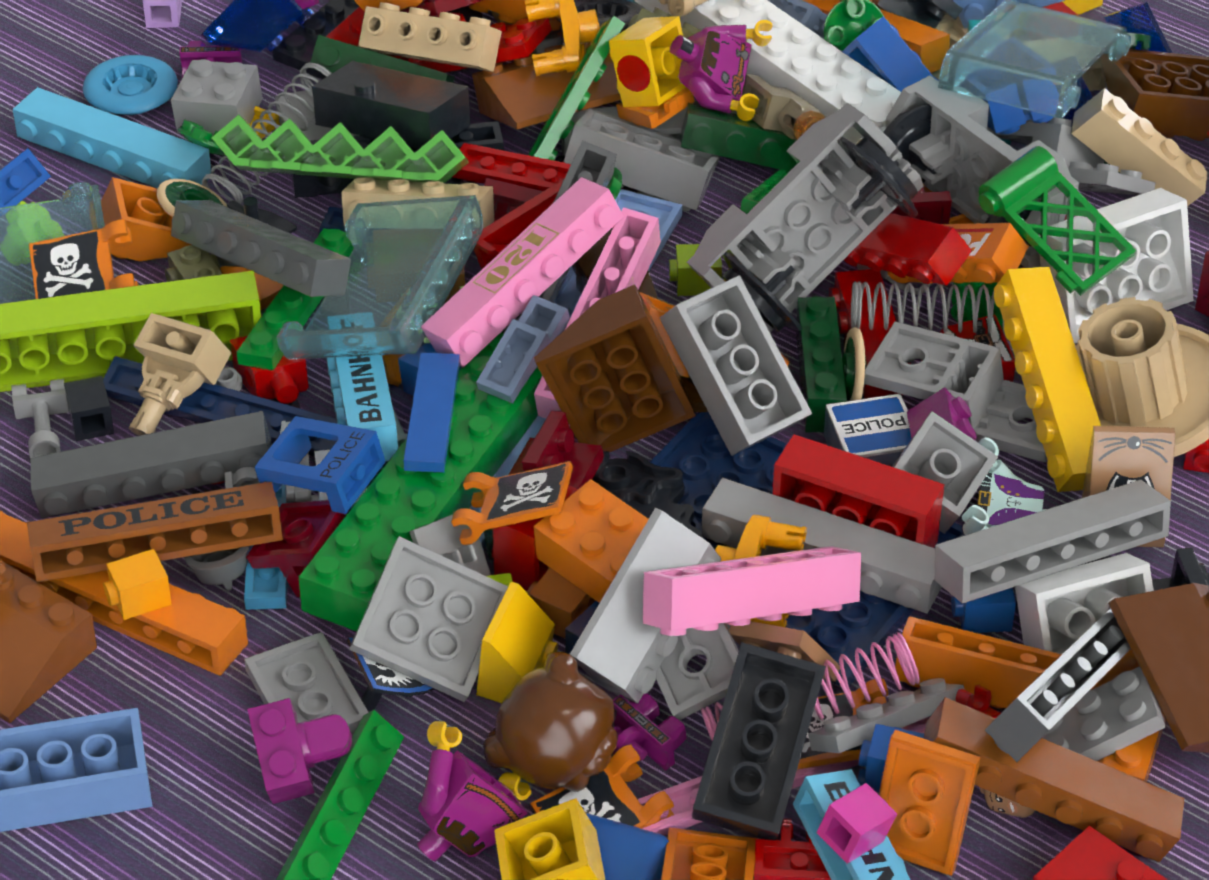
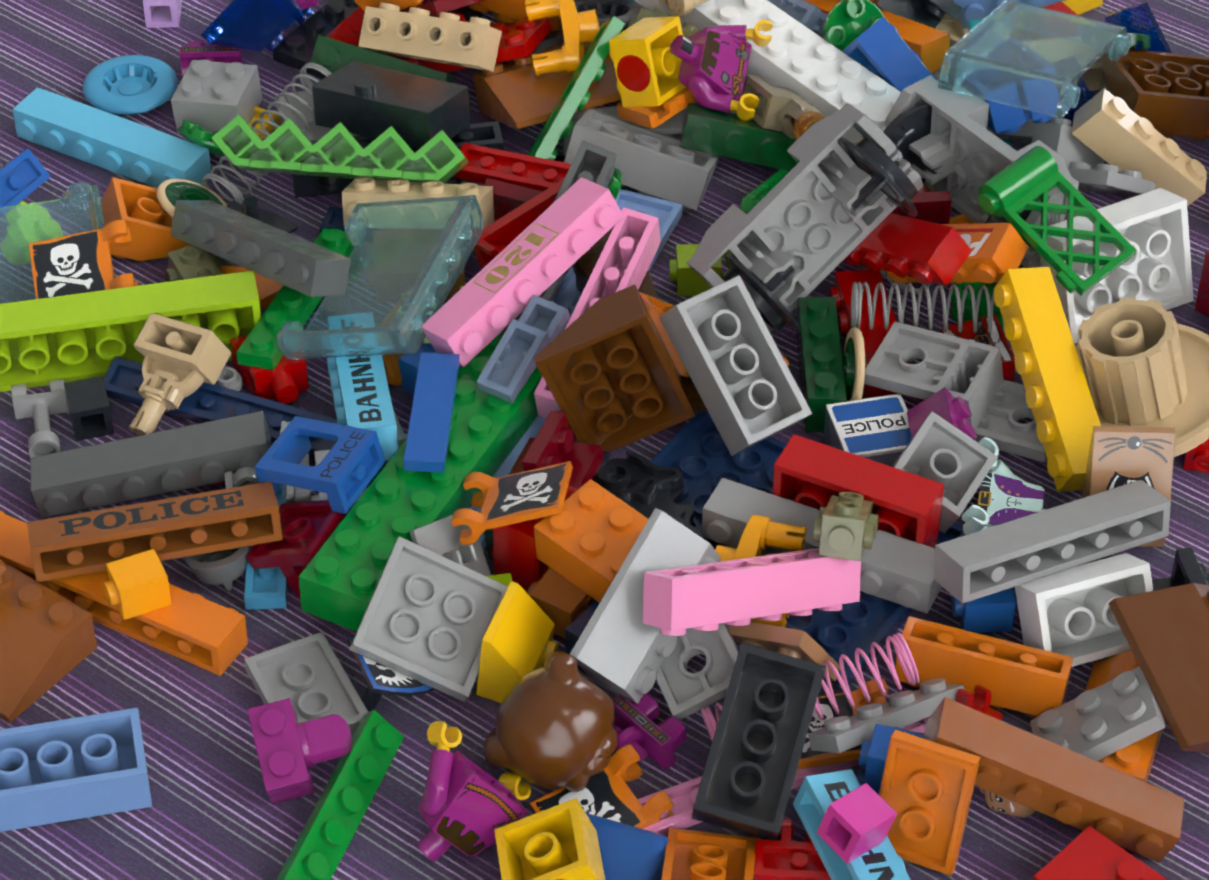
dark grey brick [985,608,1131,762] -> none
none -> olive brick [813,492,879,561]

